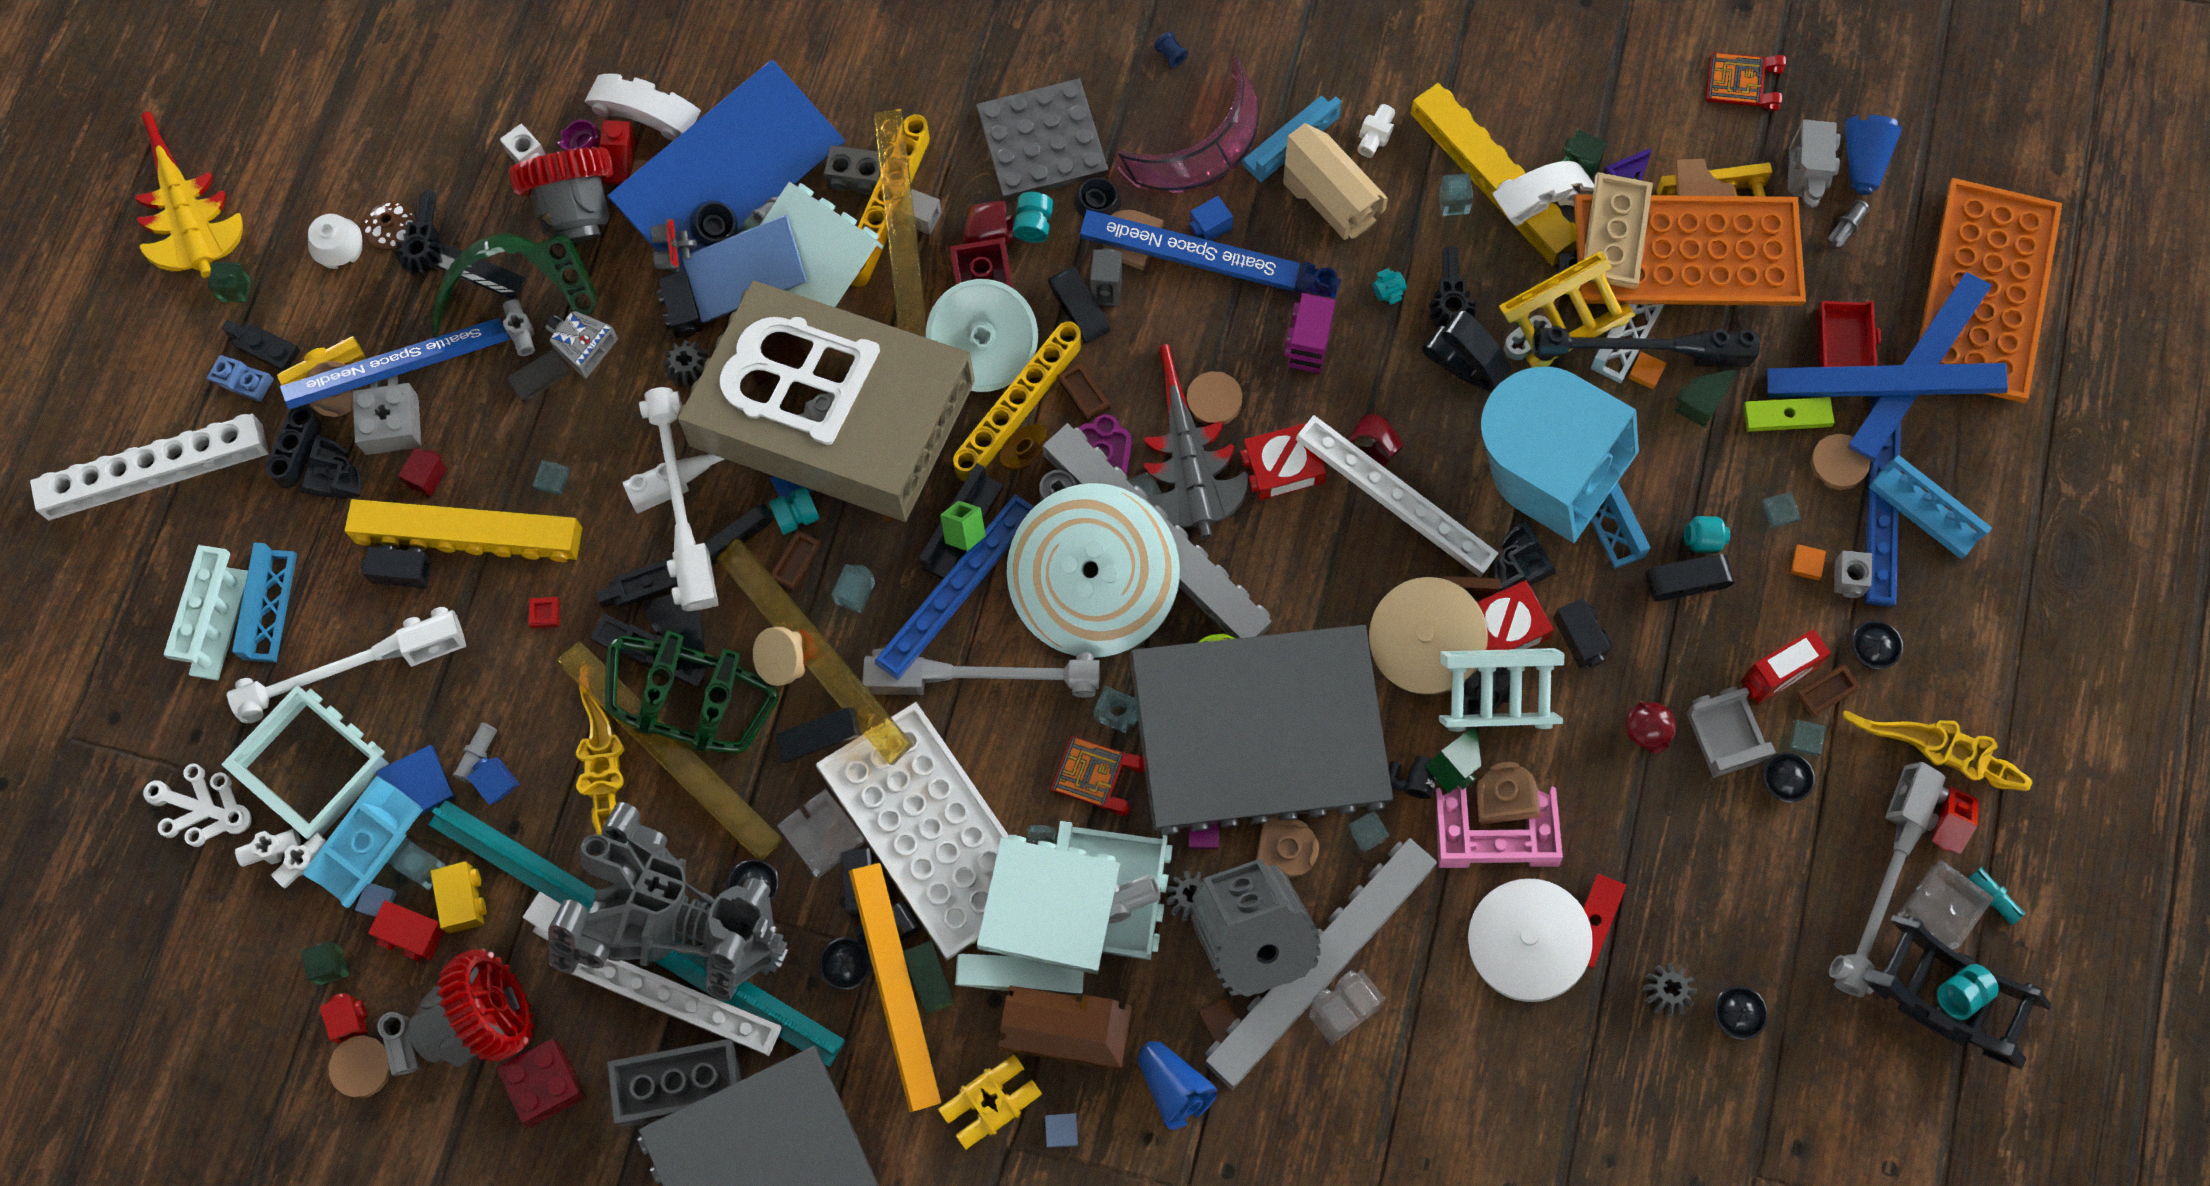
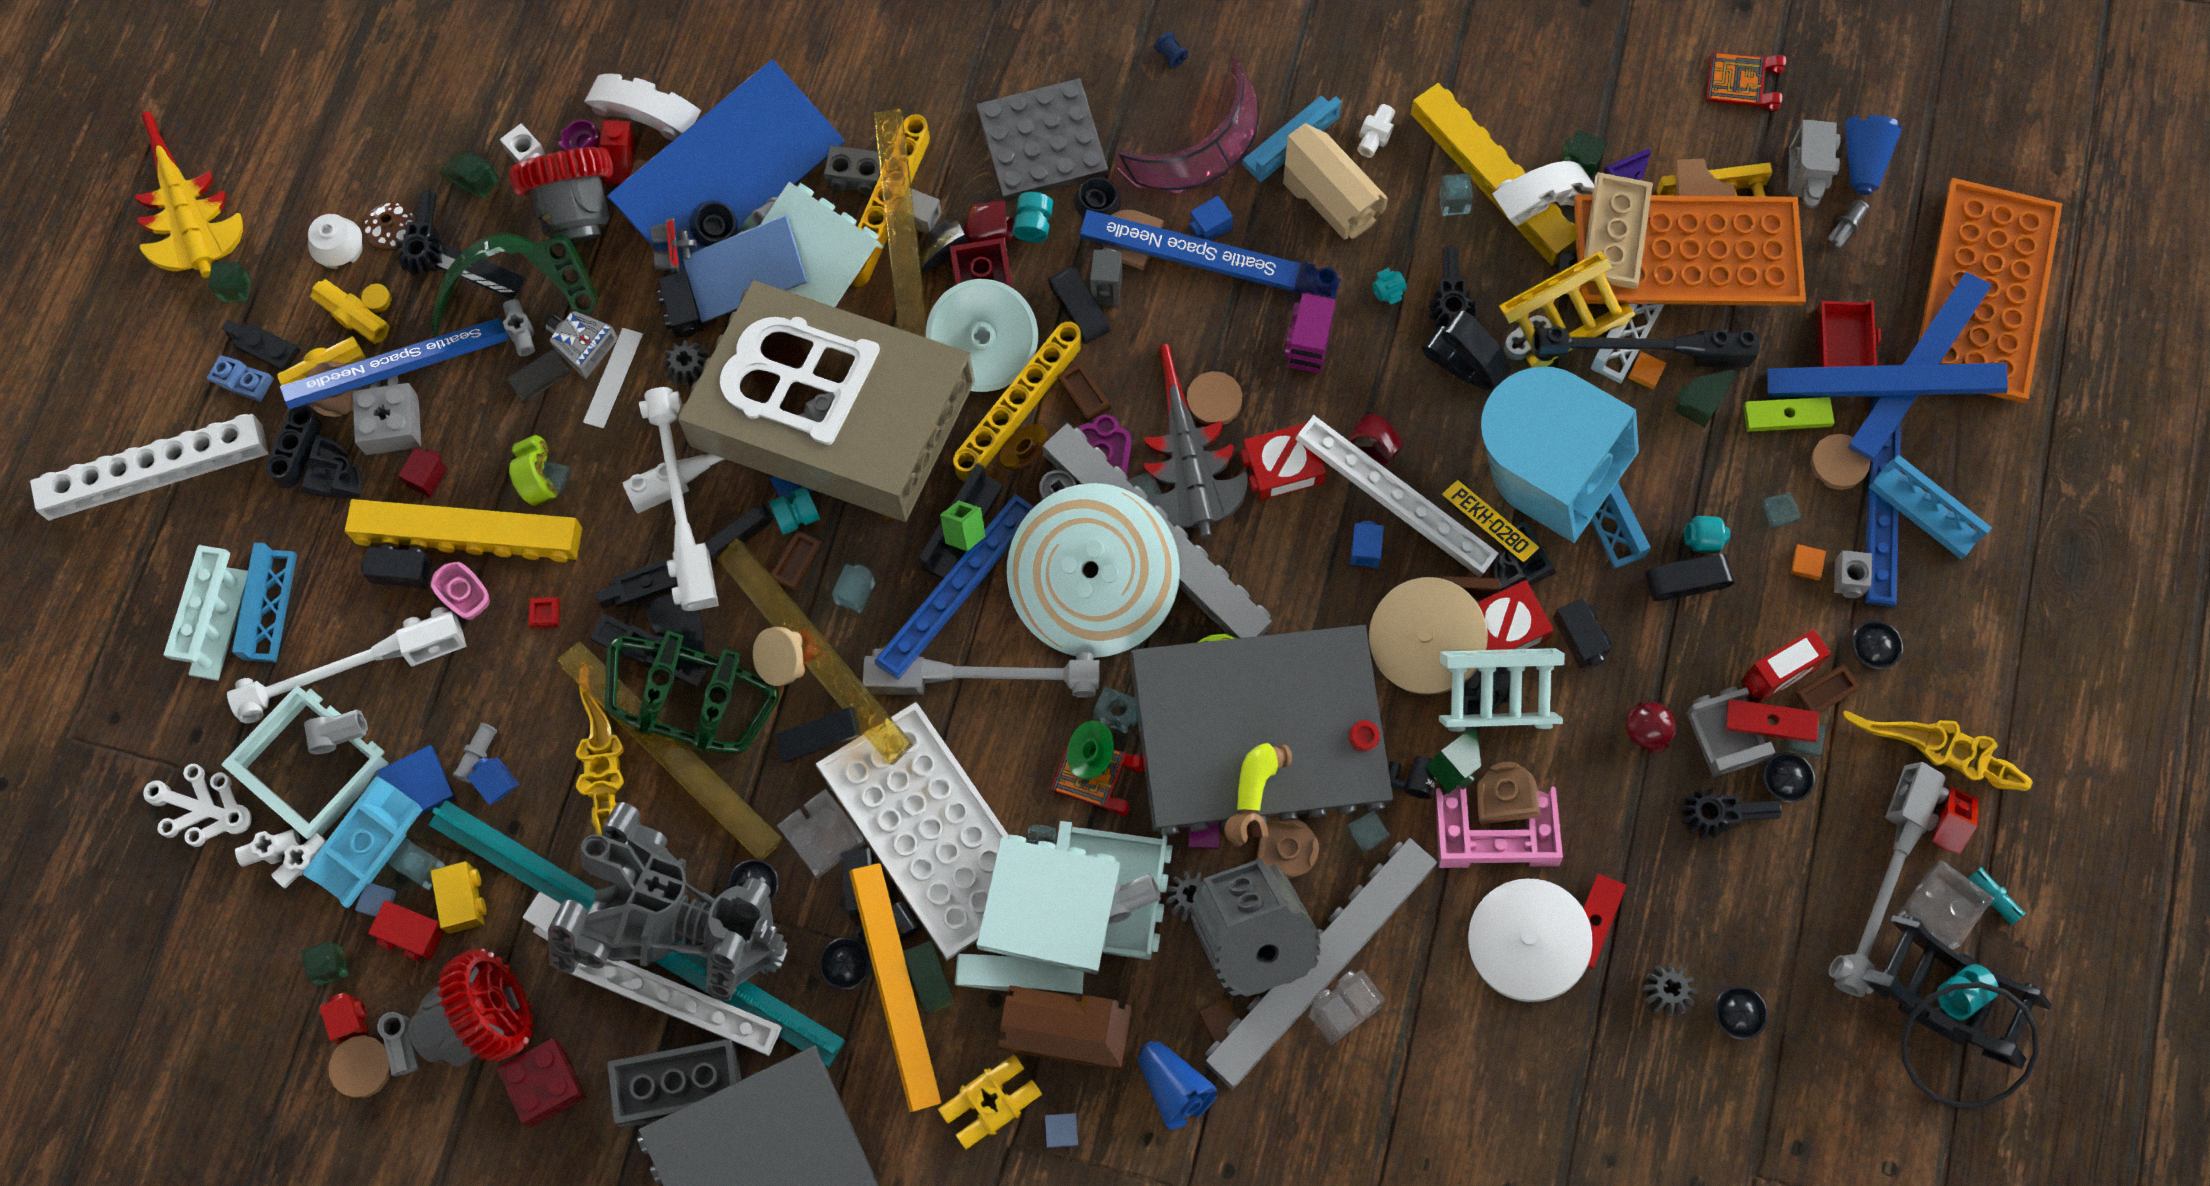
none -> light grey piece [304,710,368,754]
none -> yellow piece [310,279,390,344]
none -> yellow tile [361,284,392,313]
none -> bright pink piece [431,561,490,620]
none -> clear green slope [439,151,499,200]
none -> lime animal [509,435,558,506]
none -> white sticker [583,328,643,428]
none -> black brick [918,214,968,274]
none -> green dish [1067,720,1114,780]
none -> piece [1225,743,1292,847]
none -> red tile [1348,720,1380,752]
none -> blue brick [1350,521,1384,568]
none -> yellow sticker [1442,480,1539,562]
none -> black gear [1680,788,1782,839]
none -> red tile [1725,699,1819,743]
none -> black piece [1901,982,2039,1108]

